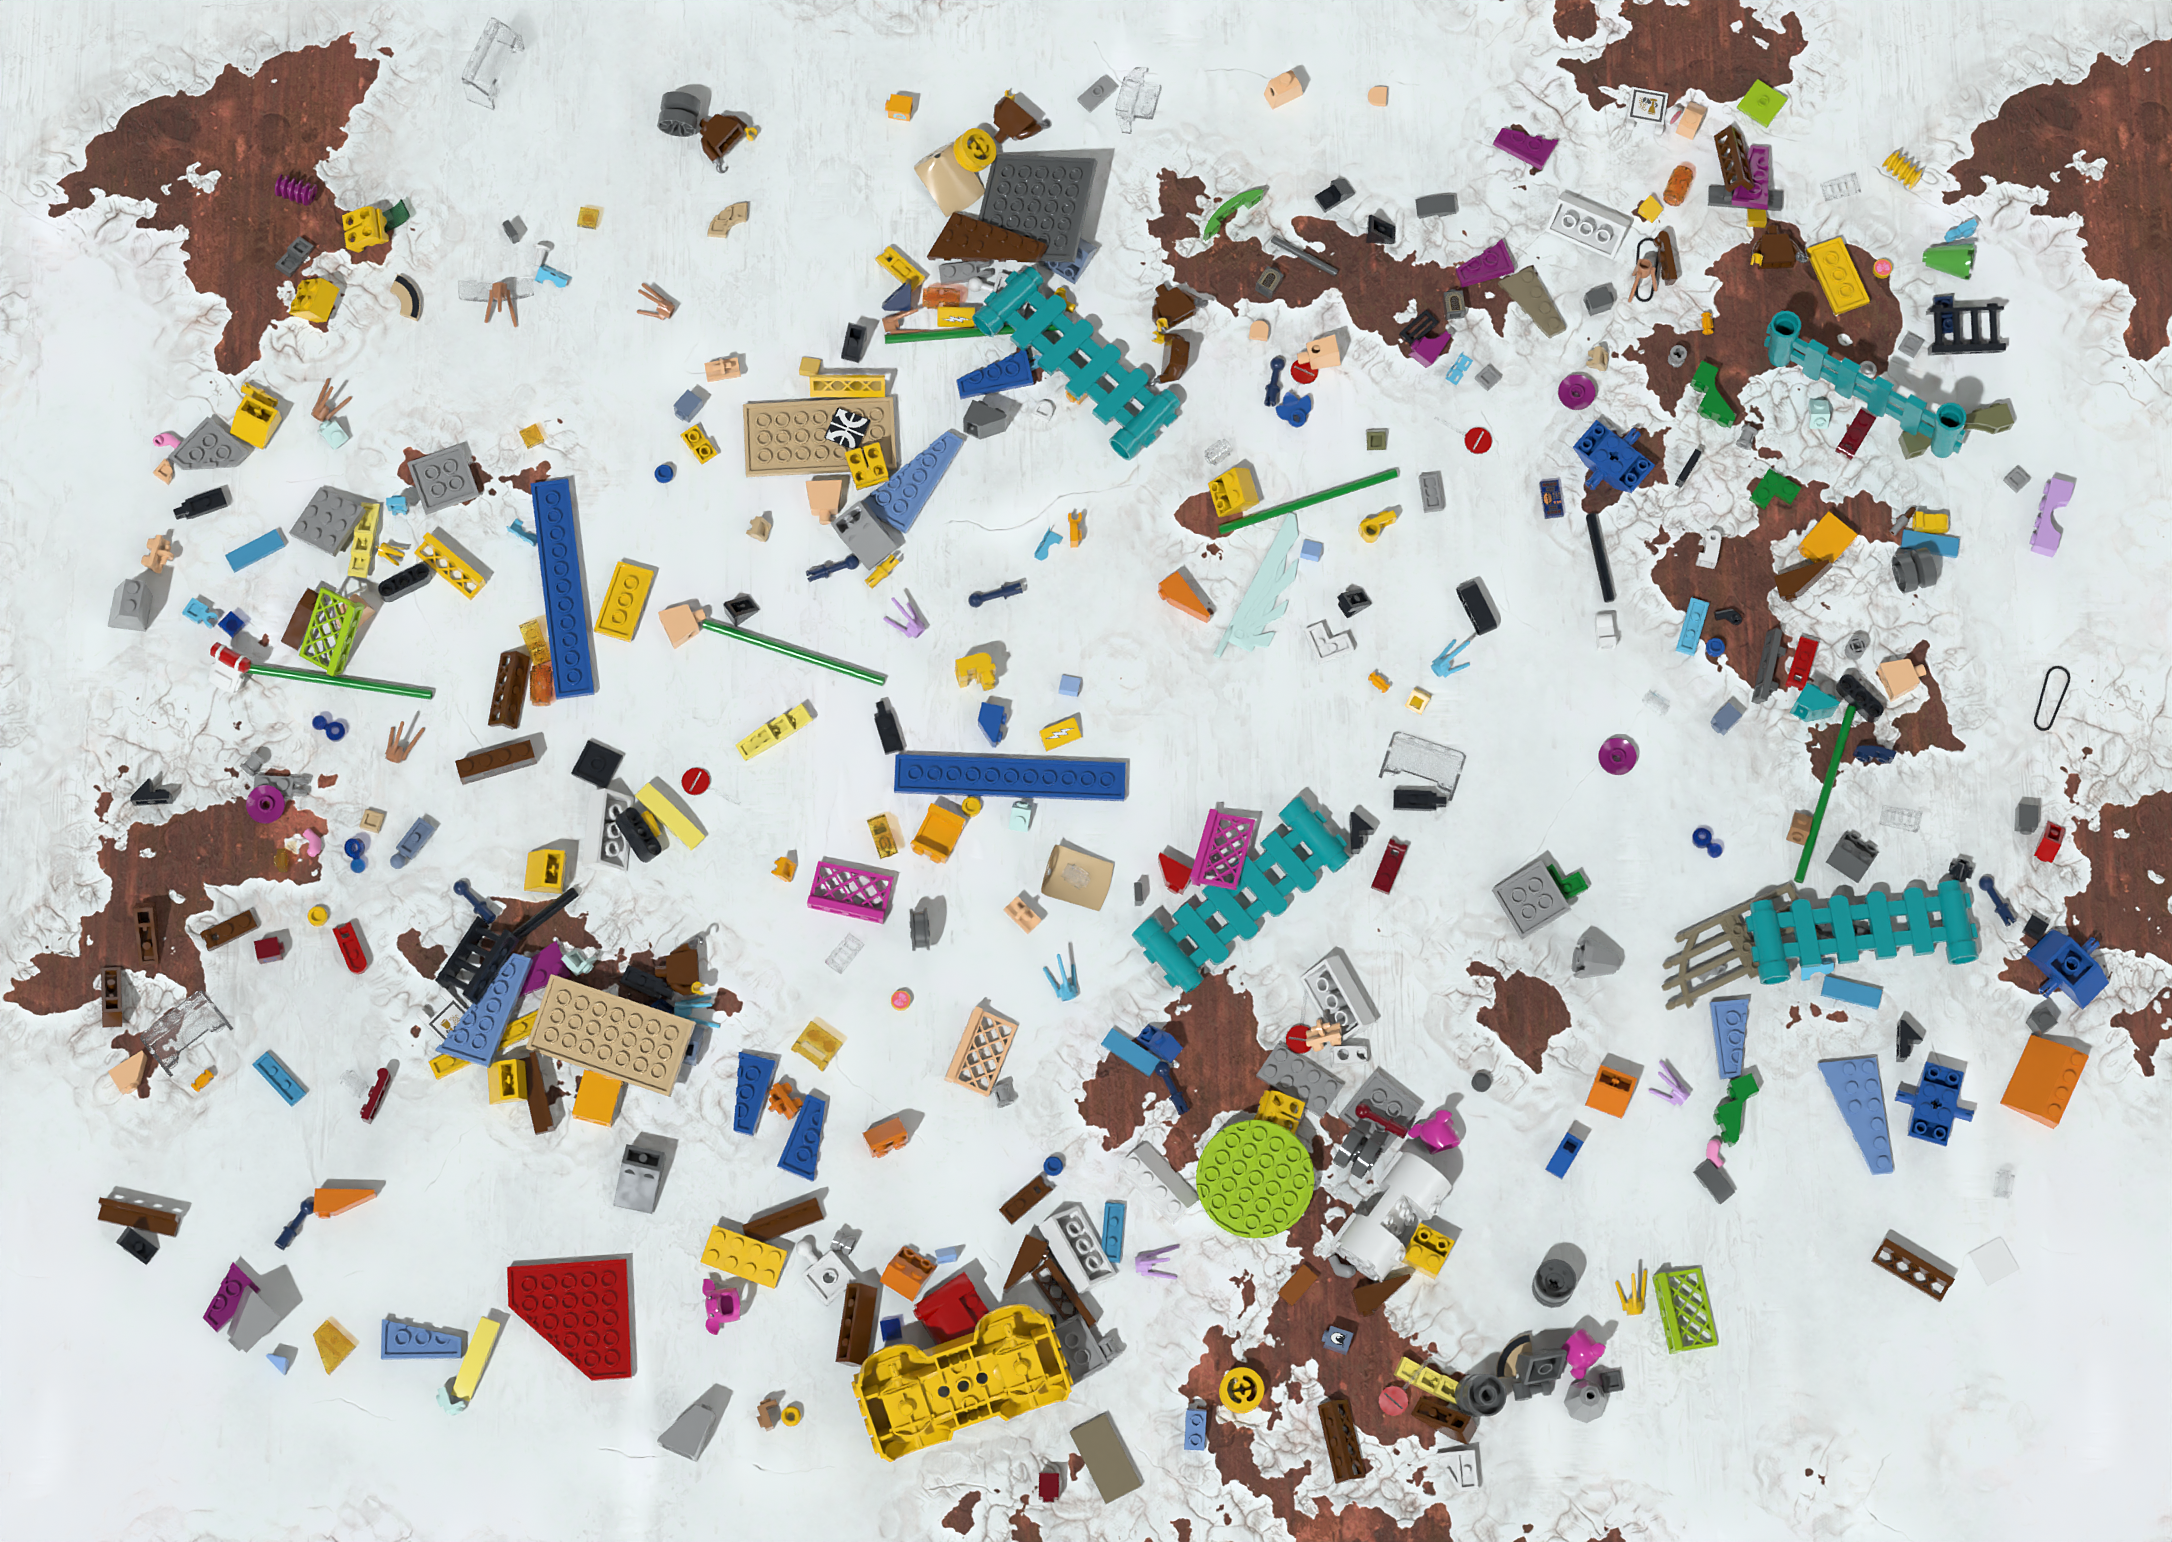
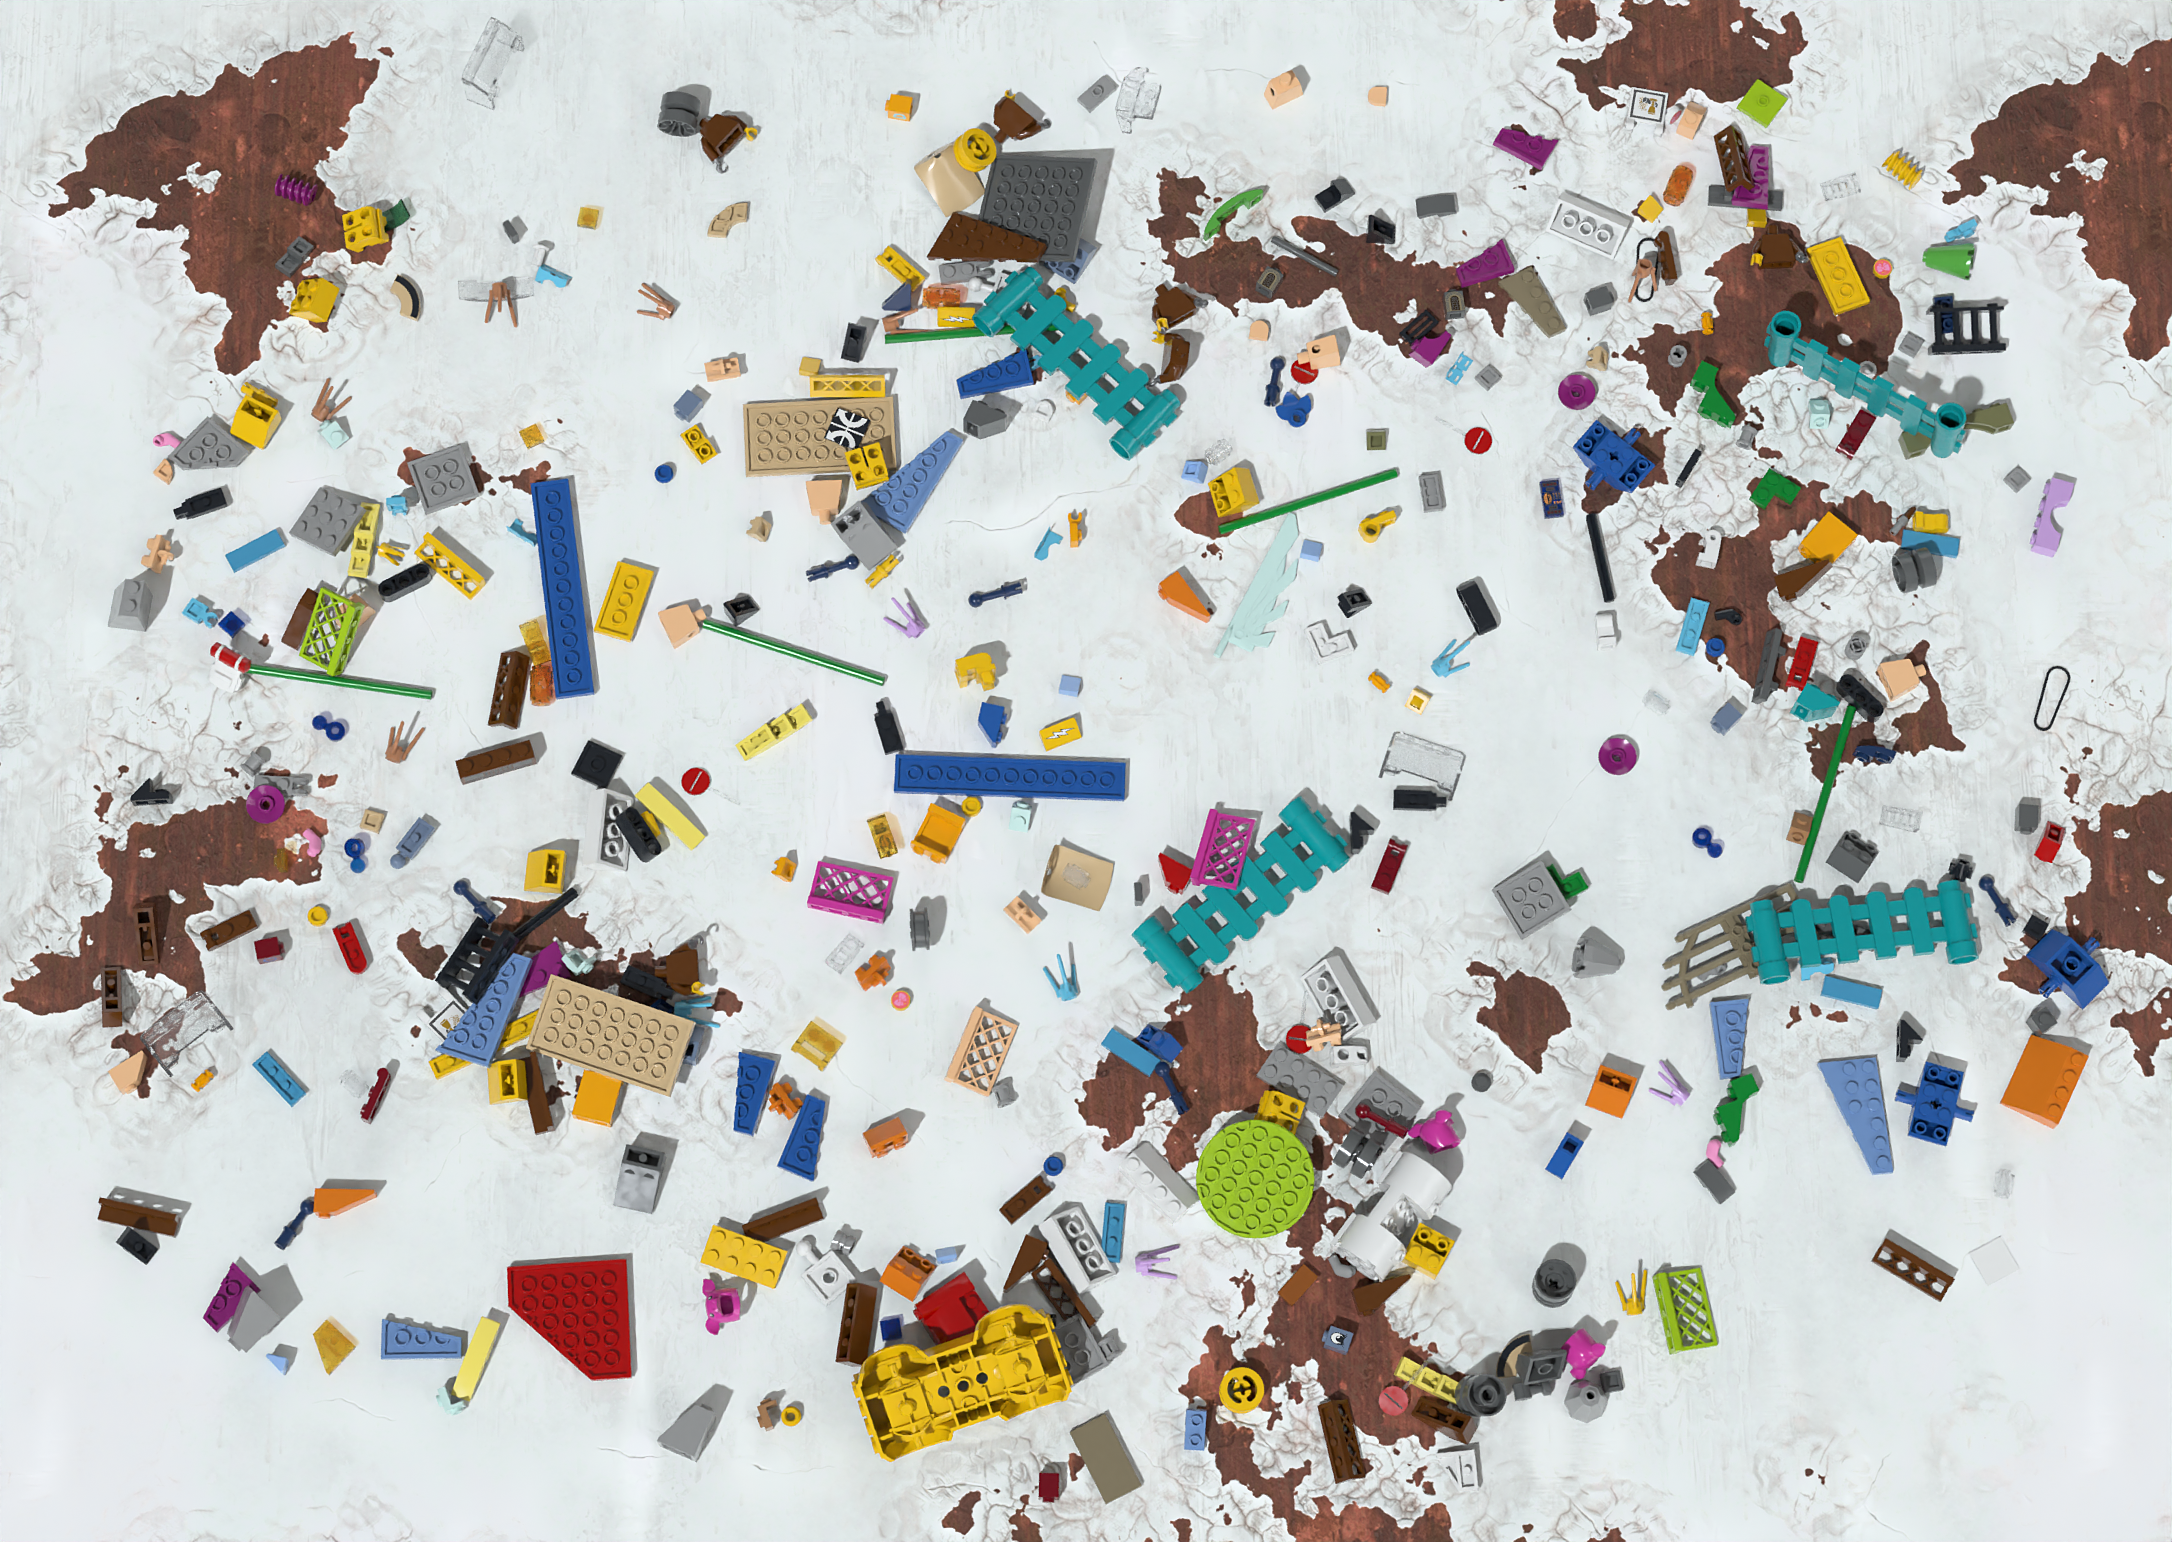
none -> orange hips [854,954,892,991]
none -> light blue slope [1181,461,1208,484]

